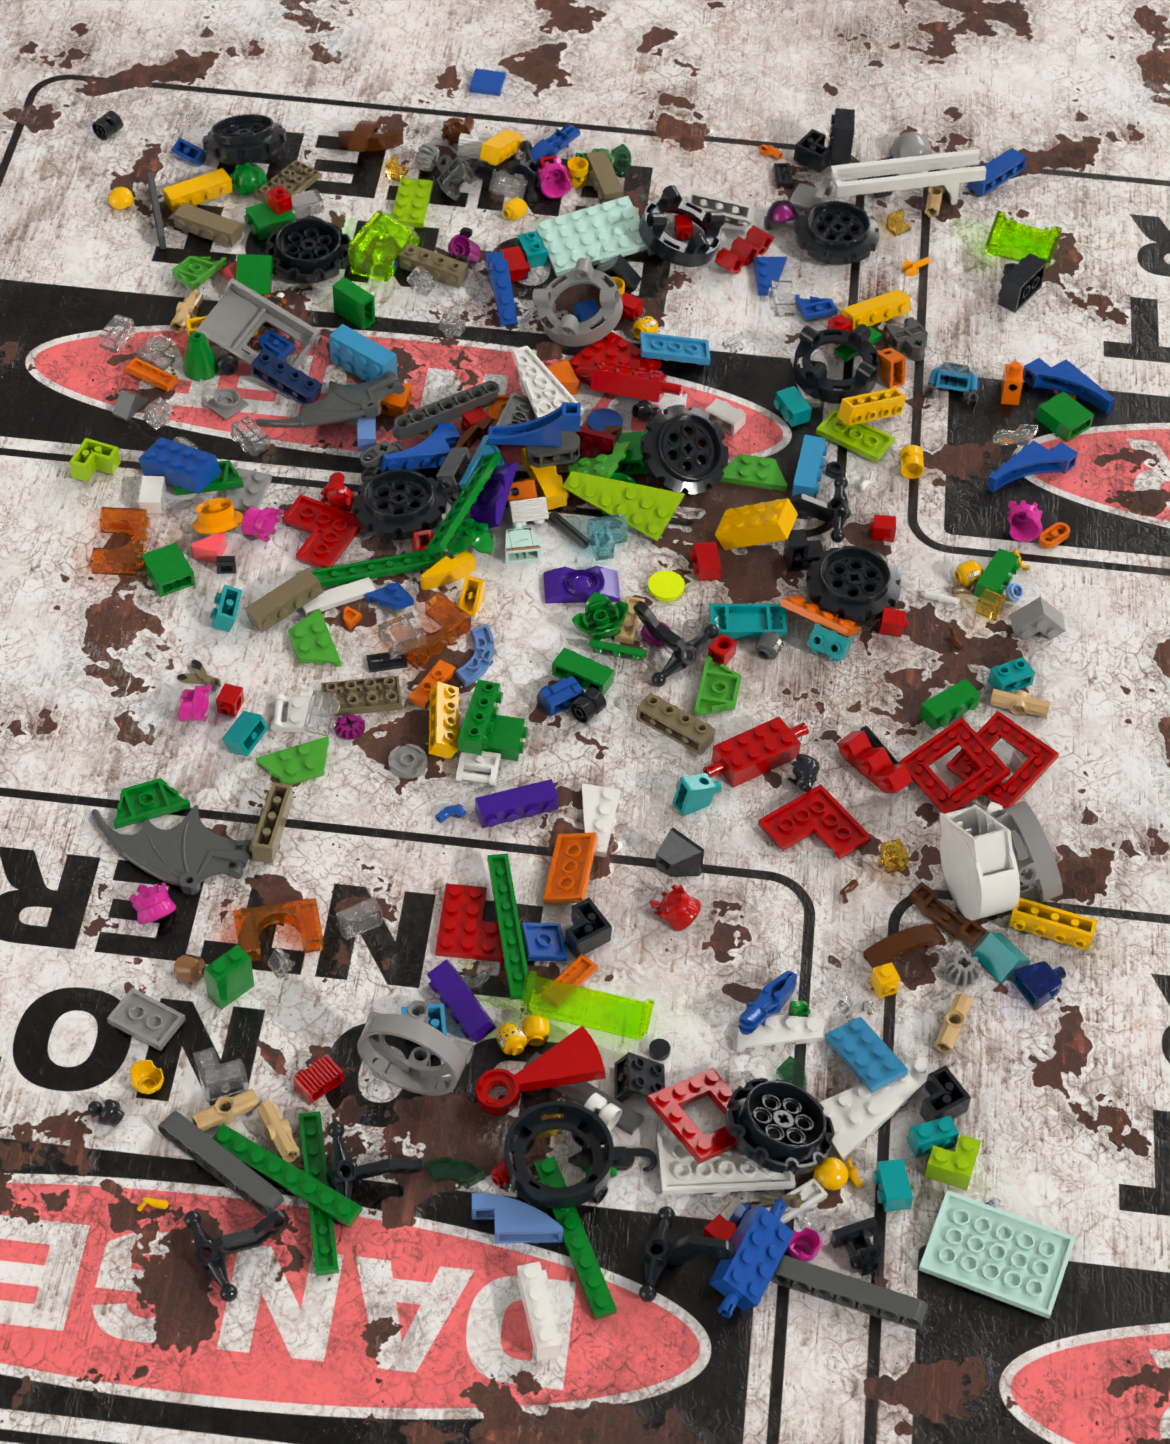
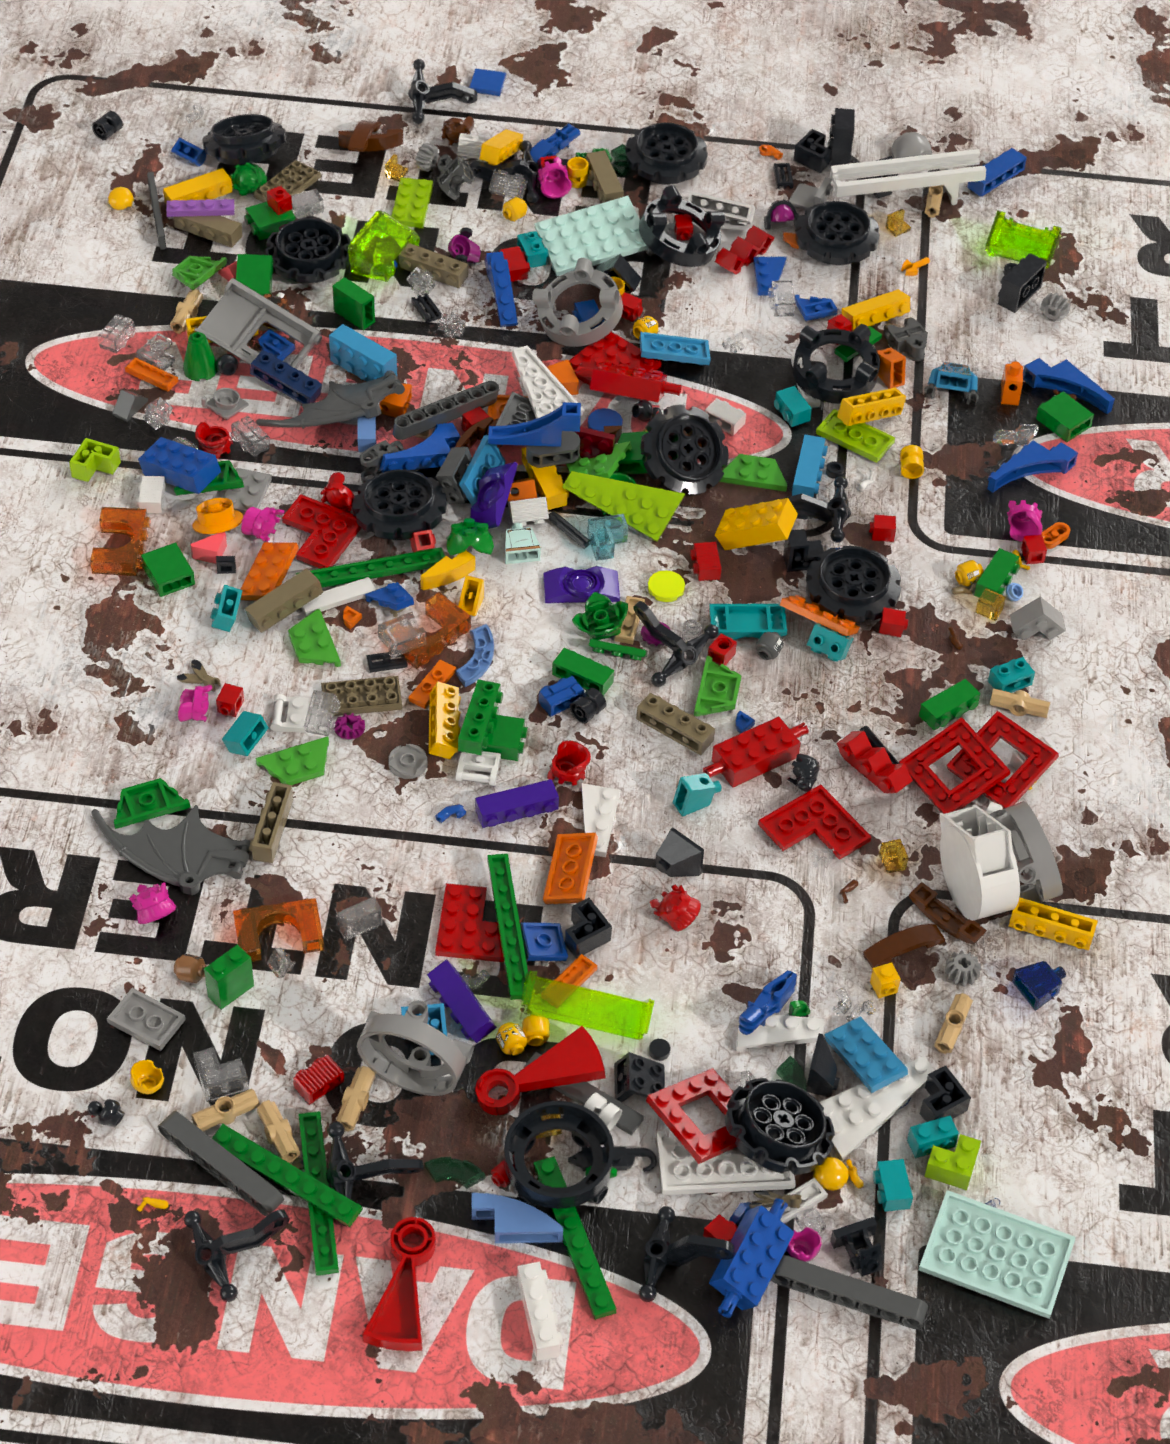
green plate [426,452,502,554] -> none
white piece [924,591,960,604] -> none
teal slope [972,932,1031,984] -> none
none -> medium lavender plate [167,199,235,217]
none -> red hair [195,422,233,459]
none -> orange plate [240,542,299,601]
none -> tan piece [336,1066,375,1132]
none -> red piece [363,1217,436,1351]
none -> black piece [408,59,478,124]
none -> black tile [411,293,442,323]
none -> red hair [547,740,591,786]
none -> black piece [625,122,708,185]
none -> blue tile [735,711,755,734]
none -> orange tile [783,232,799,249]
none -> black slope [806,1033,840,1098]
none -> red brick [1021,534,1047,565]
none -> light grey gear [1040,293,1070,322]

